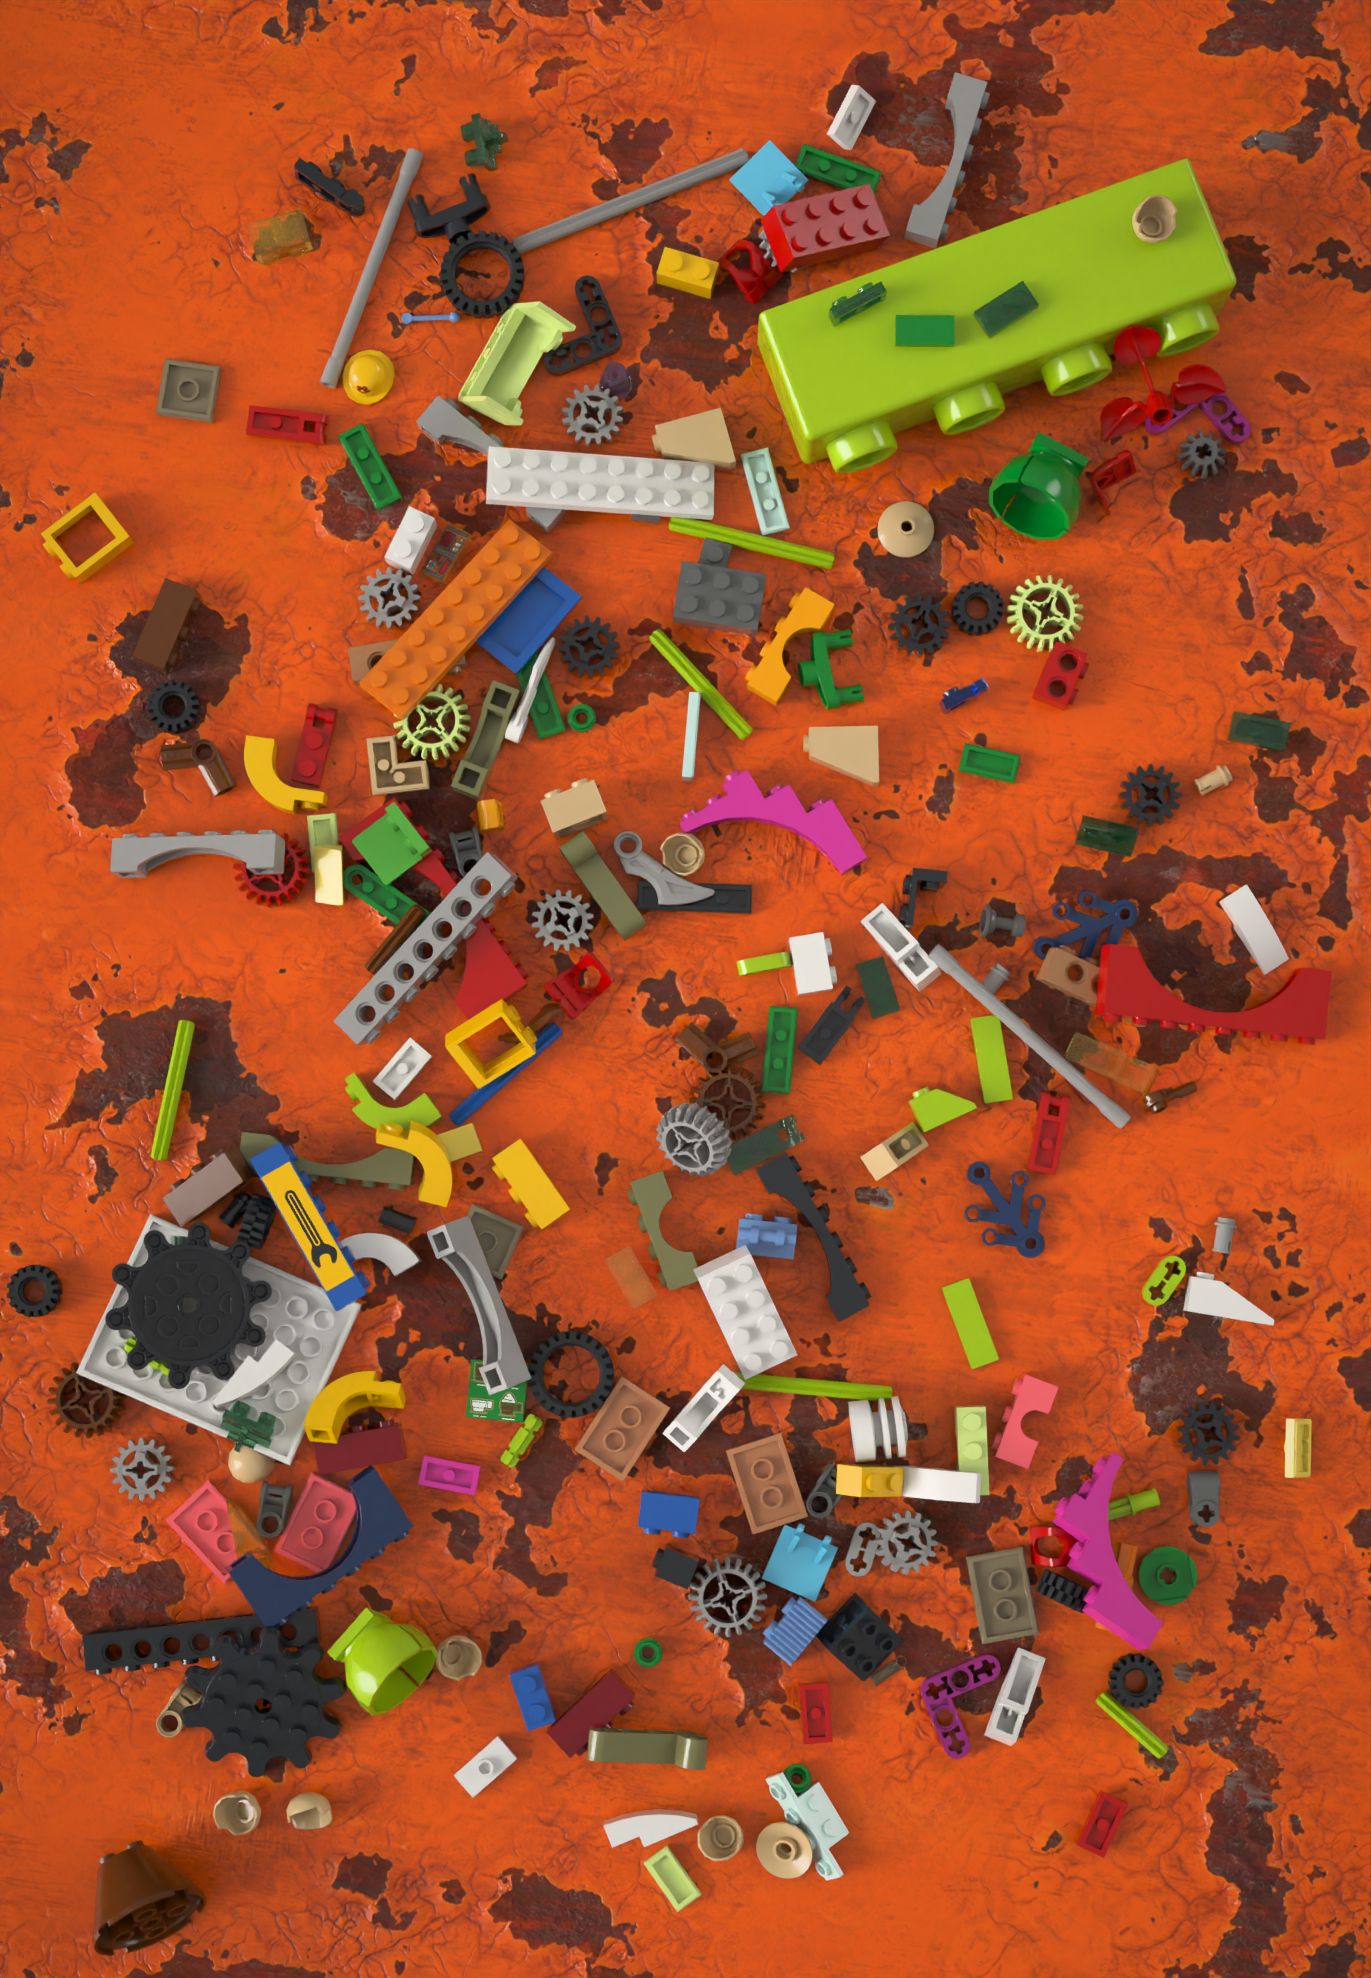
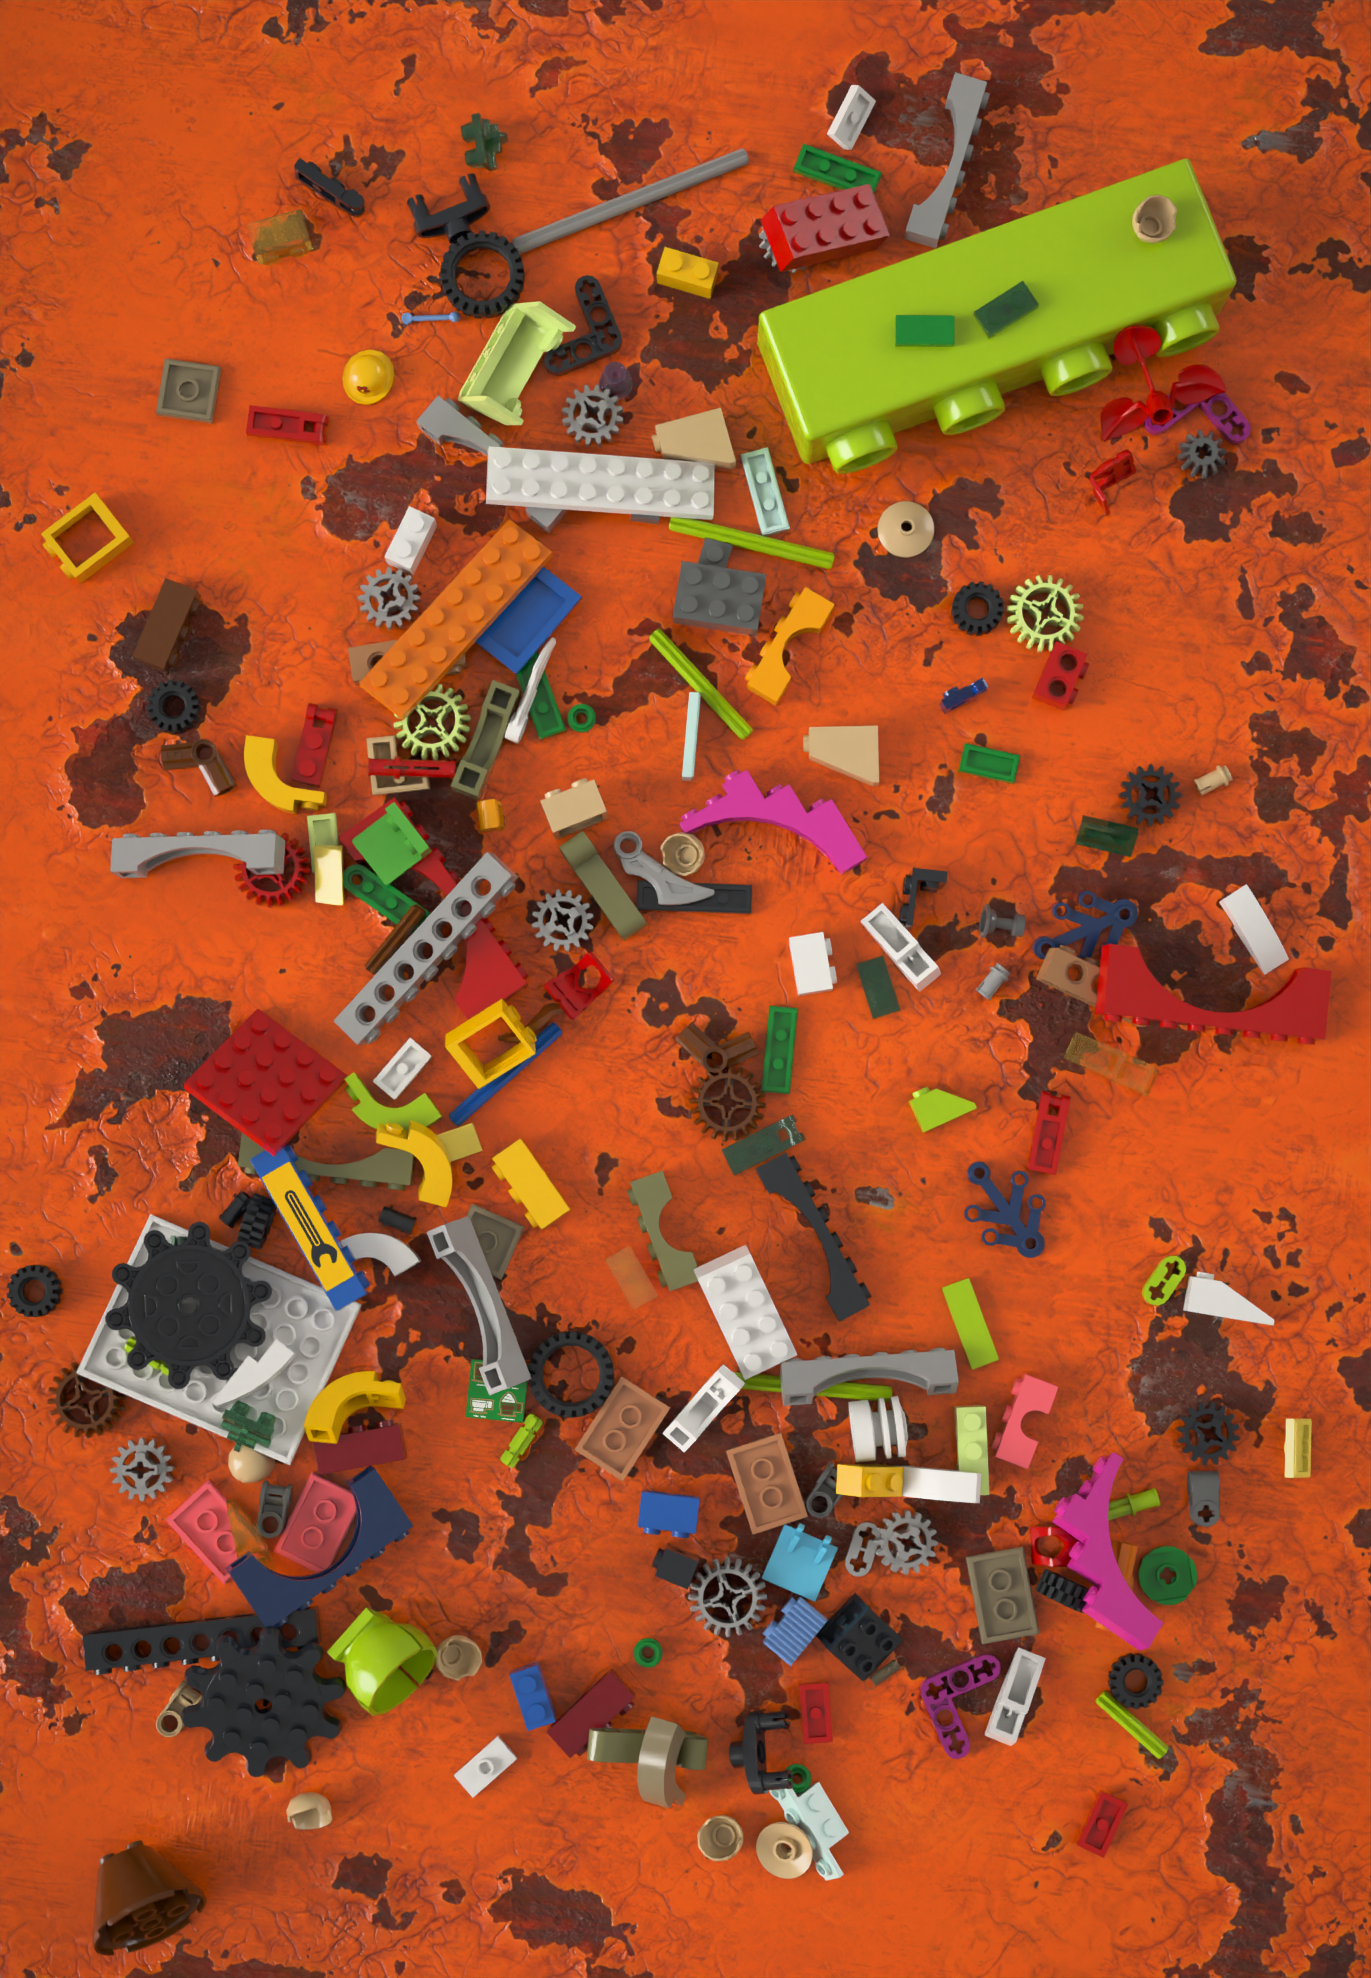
lime axle [151,1020,195,1161] -> none
brick [162,1147,256,1227] -> none
tan hair [213,1790,261,1836] -> none
light grey piece [320,148,424,389] -> none
green tile [338,423,403,511] -> none
dark pink plate [418,1455,481,1495] -> none
slope [420,524,473,586] -> none
dark grey piece [449,826,483,878] -> none
black gear [558,616,620,679] -> none
white slope [603,1809,698,1848] -> none
yellowish green tile [644,1845,701,1912] -> none
light grey gear [656,1102,733,1177] -> none
red piece [717,239,783,304] -> none
medium azure plate [729,140,809,216] -> none
lime beam [736,952,792,976] -> none
medium blue brick [736,1213,797,1259] -> none
black hinge [797,985,866,1065] -> none
green connector [798,629,864,710] -> none
clear green plate [829,282,887,327] -> none
tan slope [860,1122,929,1181] -> none
black gear [888,594,950,658] -> none
light grey piece [927,944,1131,1129] -> none
lime tile [970,1015,1013,1104] -> none
green plate [989,432,1089,540] -> none
reddish brown plate [1142,1081,1197,1114] -> none
light grey pin [1212,1217,1237,1254] -> none
clear green plate [1227,711,1290,752] -> none
none -> red plate [183,1008,348,1157]
none -> red pin [368,756,455,779]
none -> dark tan arch [637,1716,686,1809]
none -> black connector [729,1710,793,1795]
none -> light grey arch [779,1348,959,1406]

